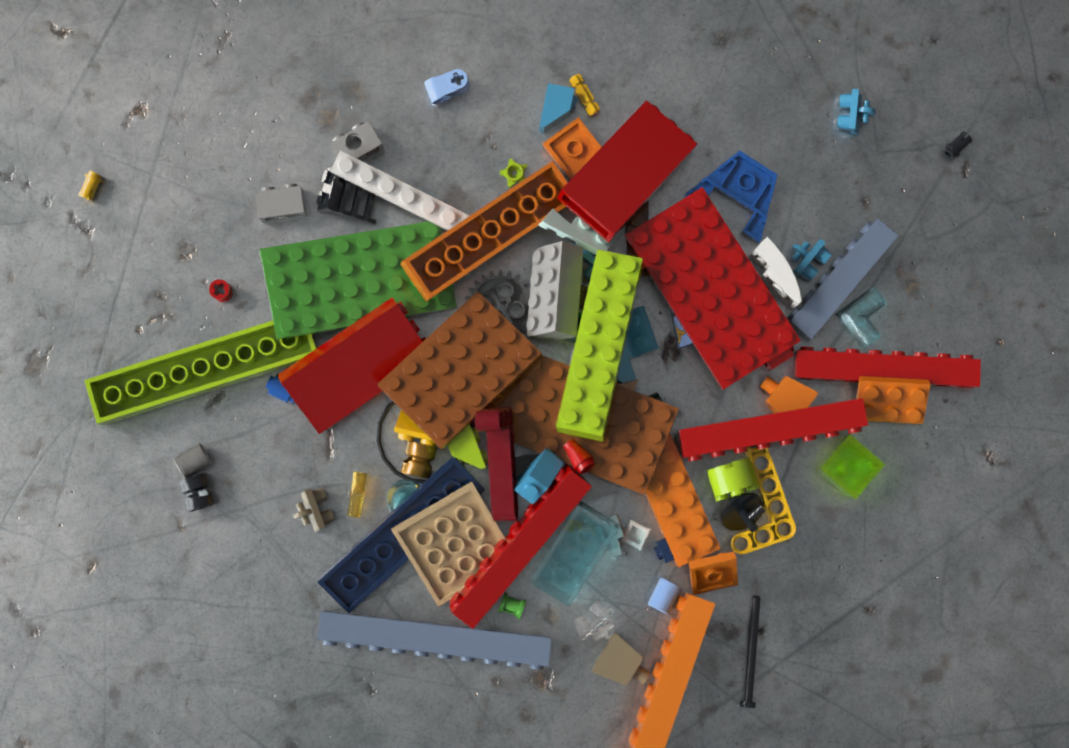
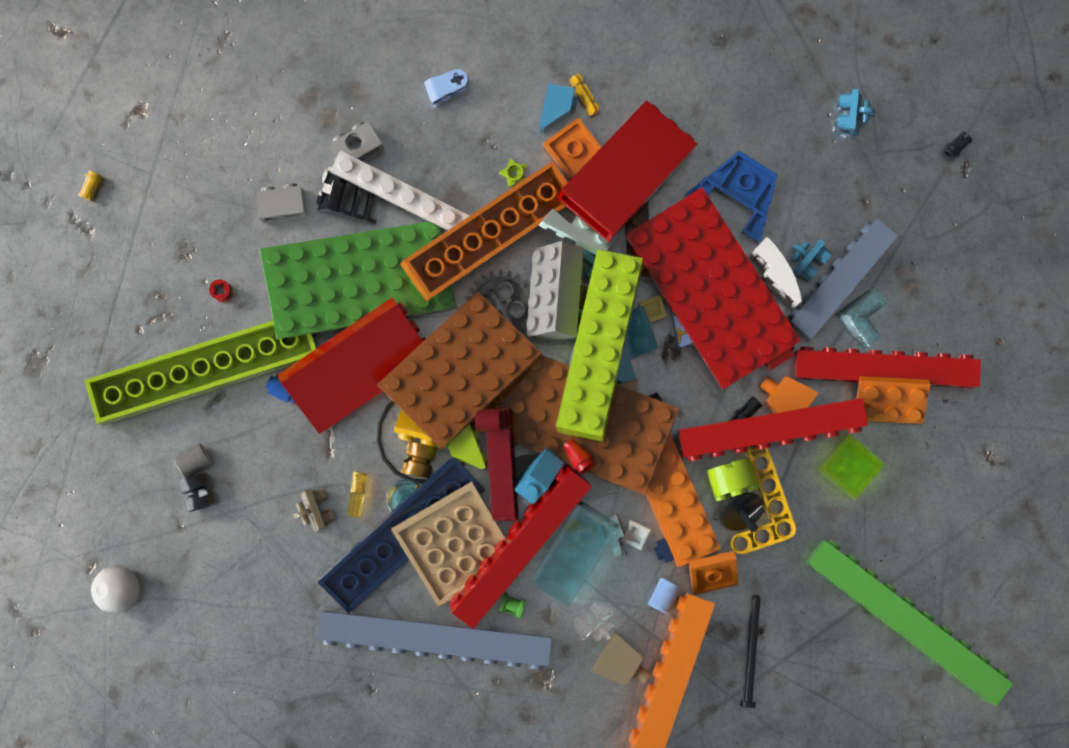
none -> white piece [91,565,140,614]
none -> light yellow plate [638,295,668,323]
none -> black pin [728,396,763,421]
none -> bright green brick [806,540,1013,706]

